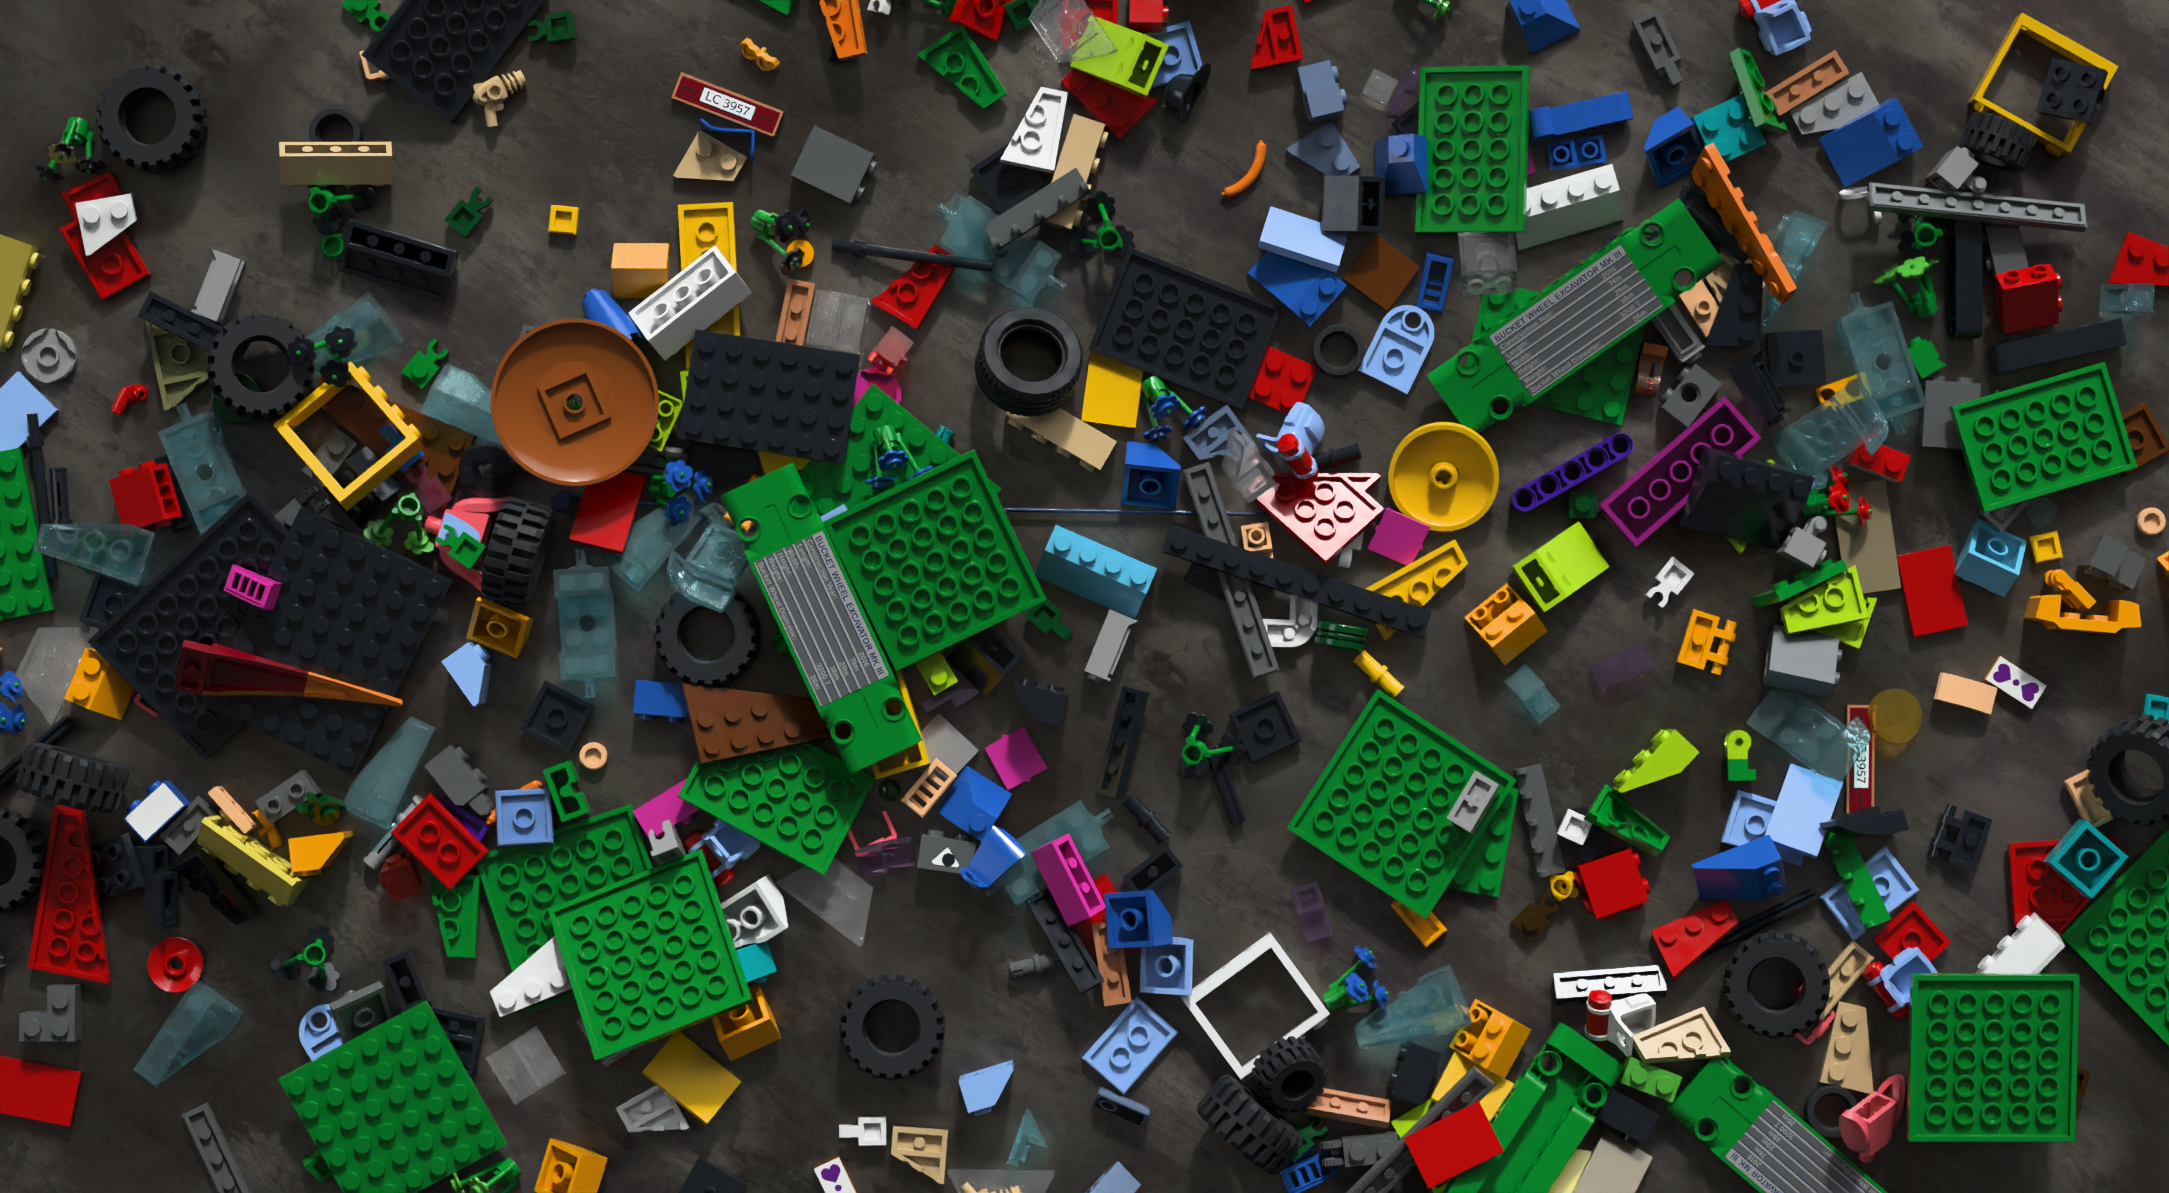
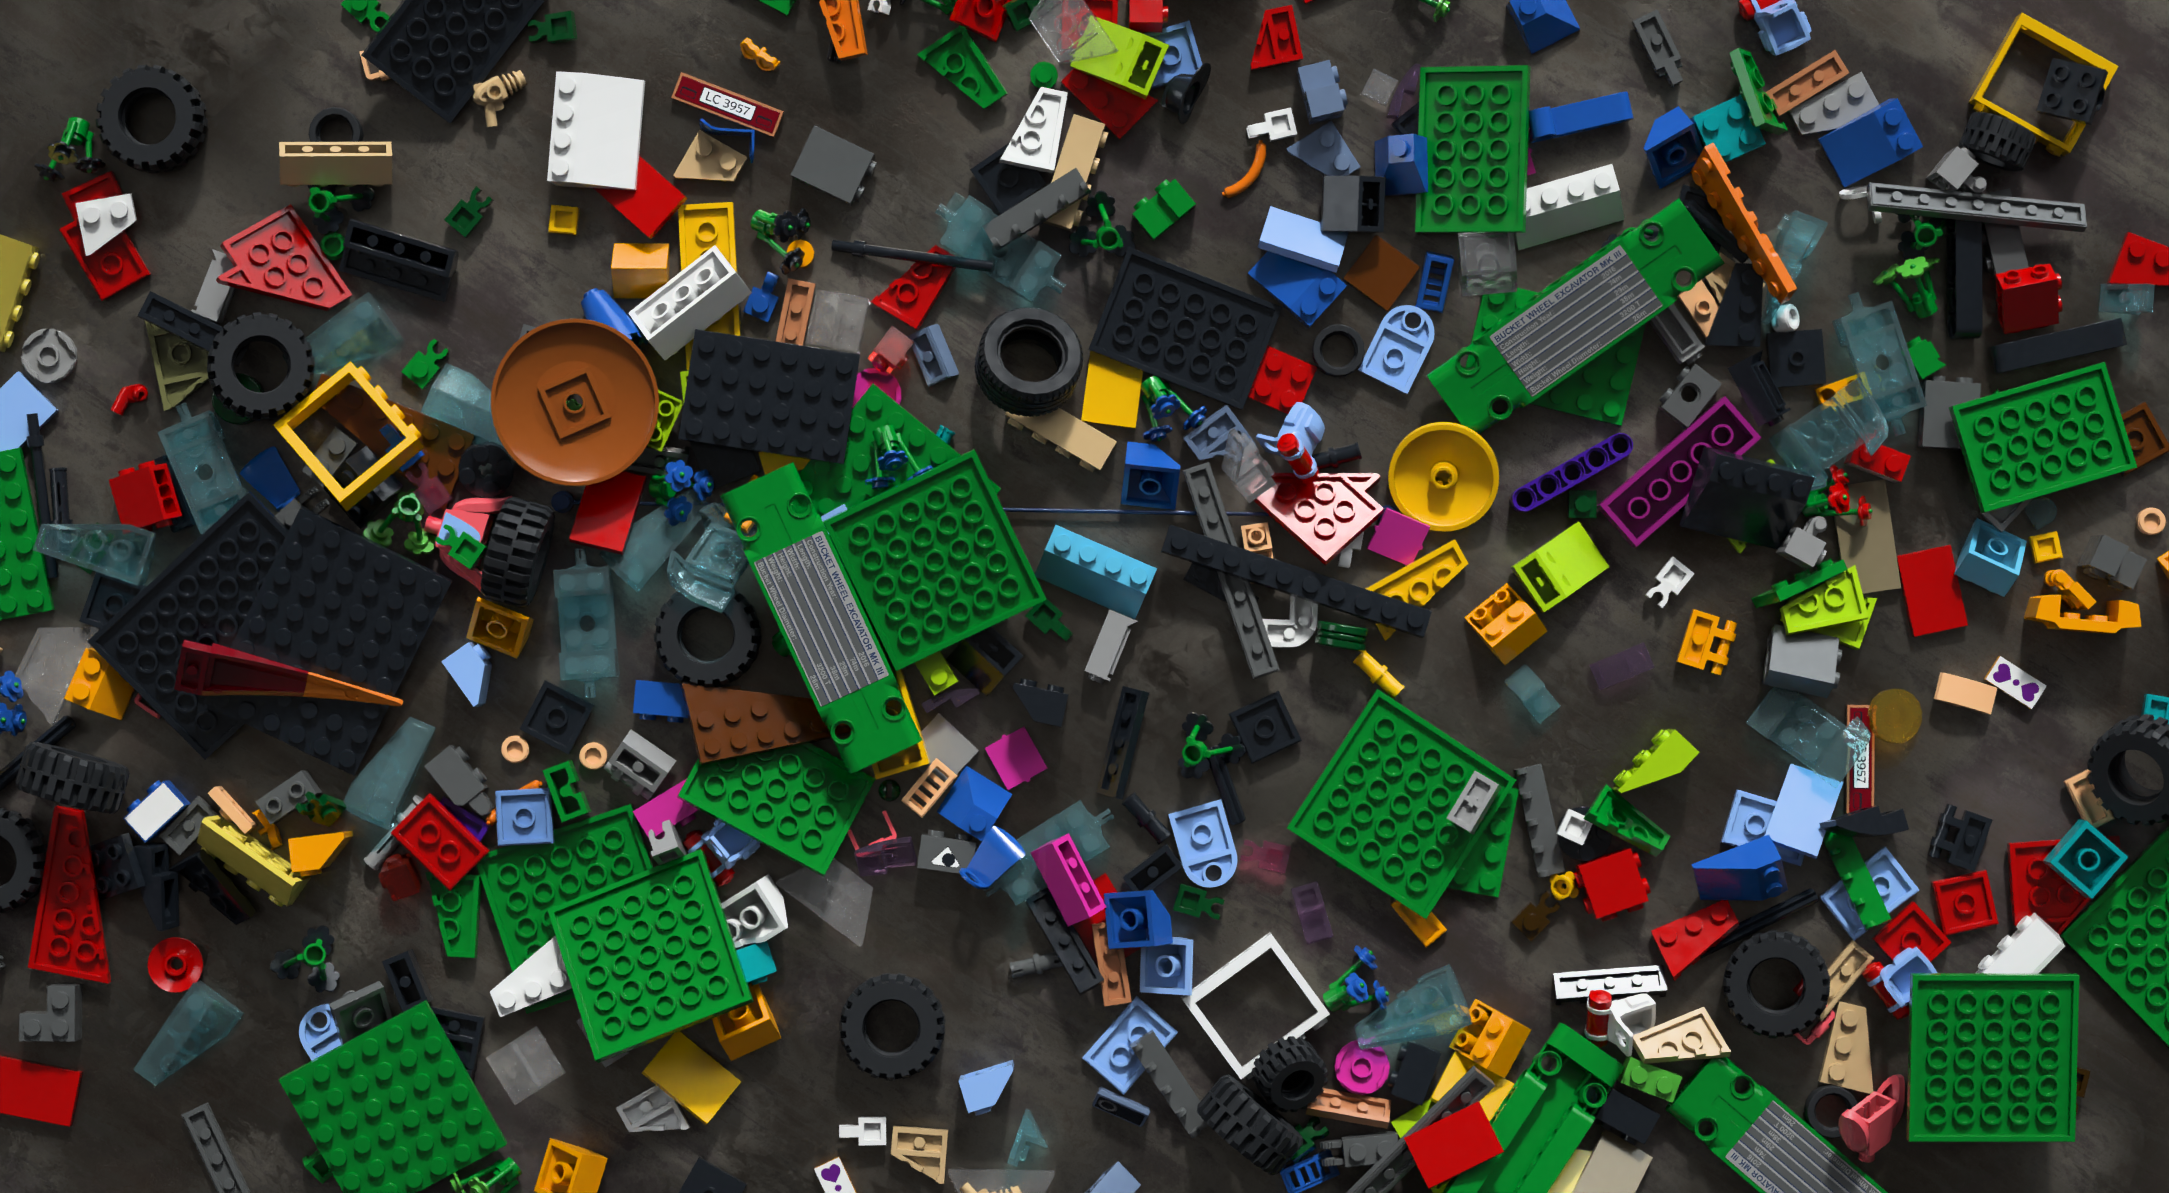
dark pink slope [224,564,282,610] -> none
black plant [288,326,357,388] -> none
blue slope [1546,134,1608,171] -> none
dark orange leg [1633,342,1668,397] -> none
leg [1724,730,1756,781] -> none
none -> red wing [216,204,352,311]
none -> blue piece [240,446,301,512]
none -> light nougat tile [501,736,530,763]
none -> white slope [547,72,645,190]
none -> red tile [593,156,688,239]
none -> light grey brick [603,729,676,800]
none -> blue plate [743,272,780,323]
none -> sand blue slope [907,324,959,387]
none -> green plate [1030,62,1058,89]
none -> dark grey hinge [1130,1030,1208,1138]
none -> green brick [1132,179,1196,241]
none -> light blue tile [1168,799,1237,888]
none -> dark green plate [1173,883,1225,920]
none -> clear pink plate [1240,839,1291,874]
none -> white plate [1246,107,1297,142]
none -> dark pink tile [1334,1039,1390,1095]
none -> white tile [1771,304,1800,332]
none -> red tile [1931,870,1999,936]

